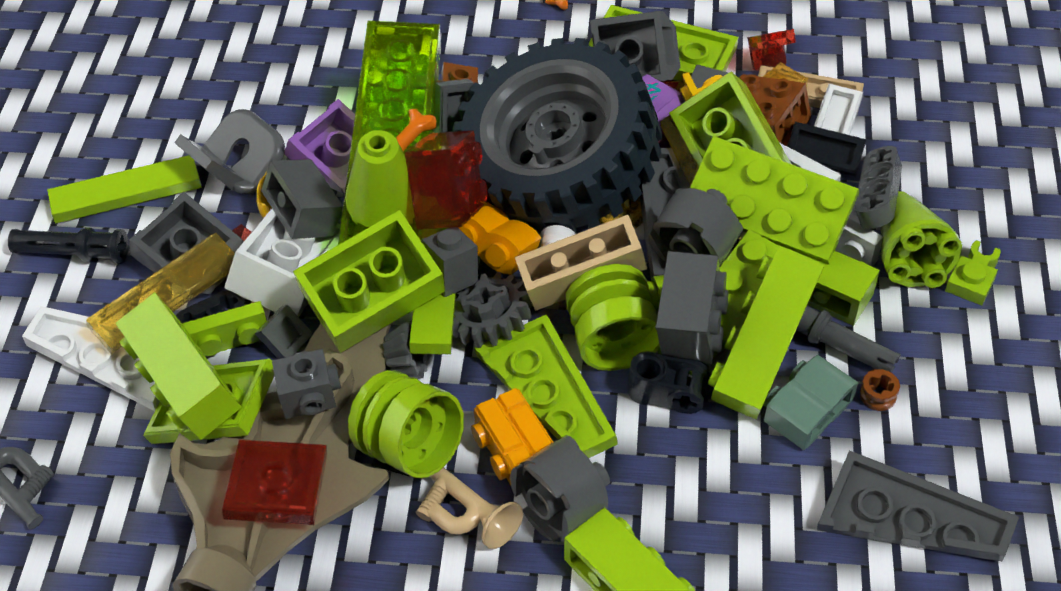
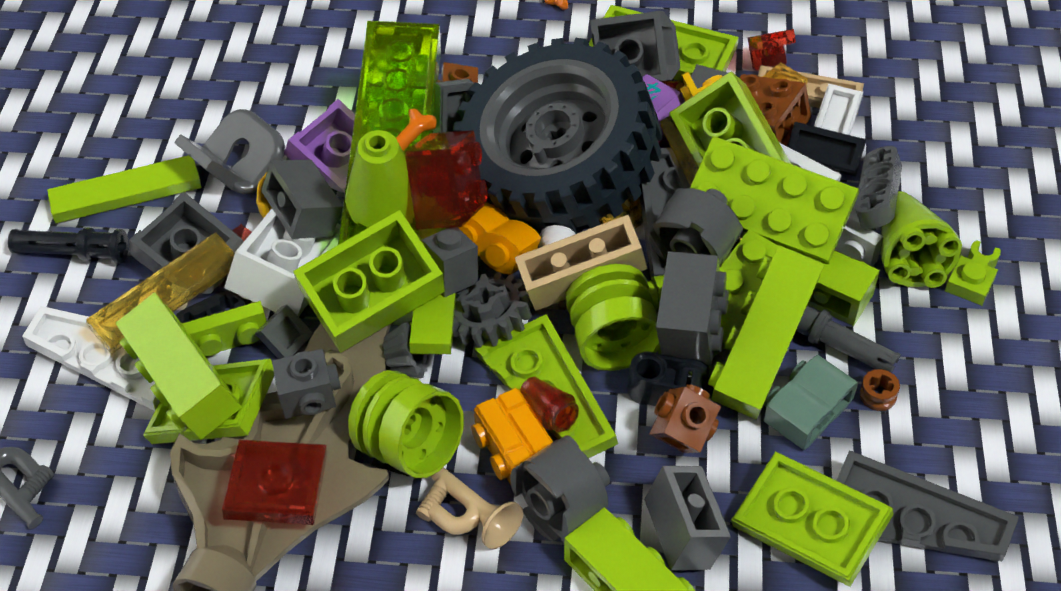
none -> clear red cone [520,376,579,432]
none -> dark grey brick [644,466,731,571]
none -> dark orange brick [649,384,721,453]
none -> lime tile [731,451,894,587]

